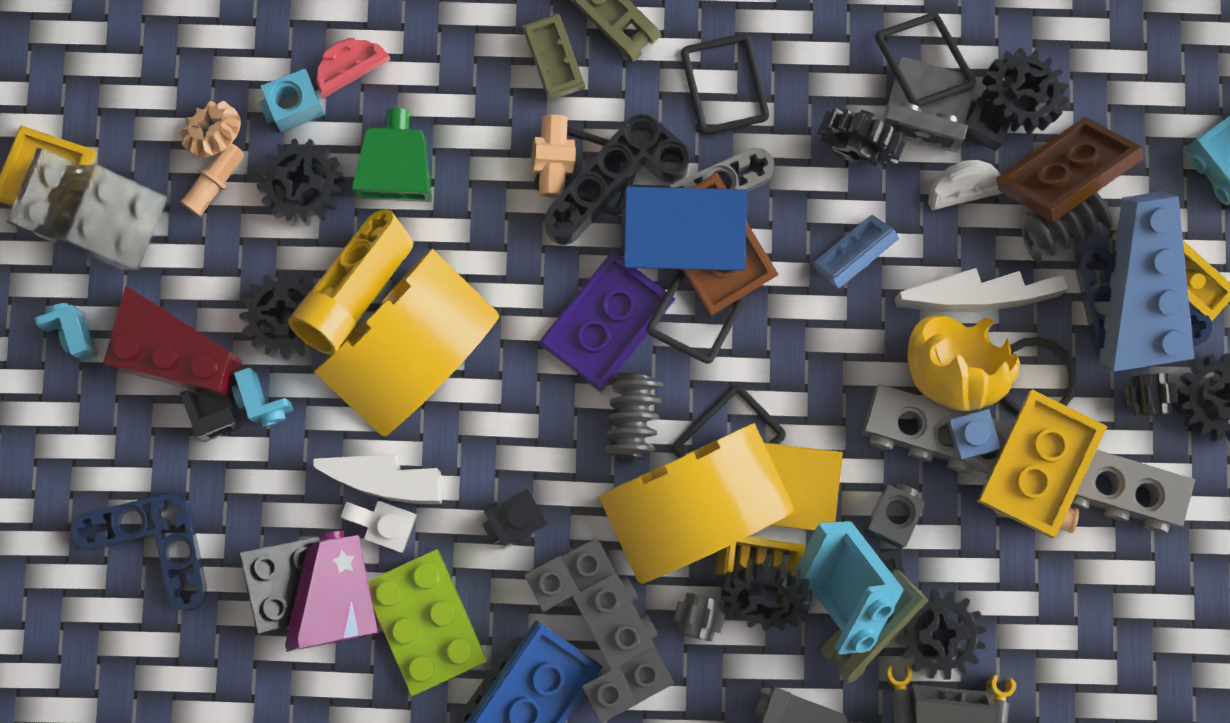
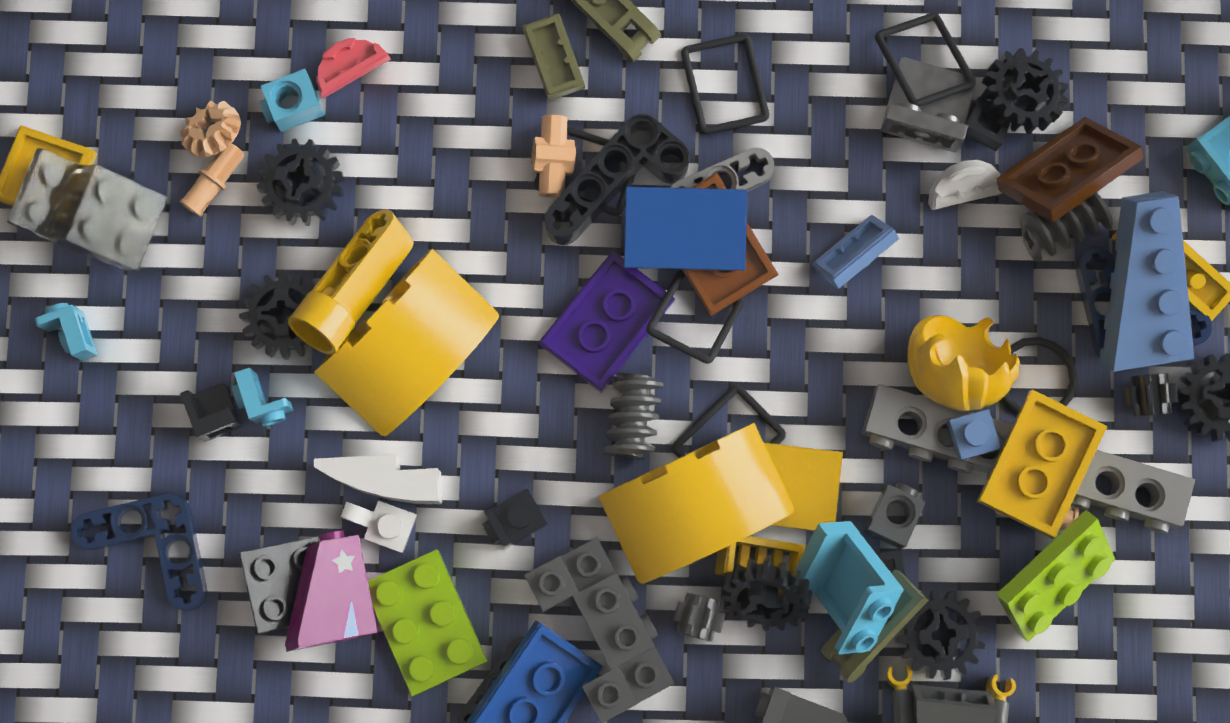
dark red wedge [103,286,243,399] -> none
green torso [352,108,433,202] -> none
black gear [817,108,906,167] -> none
white slope [894,268,1068,312] -> none
none -> lime plate [996,510,1116,642]

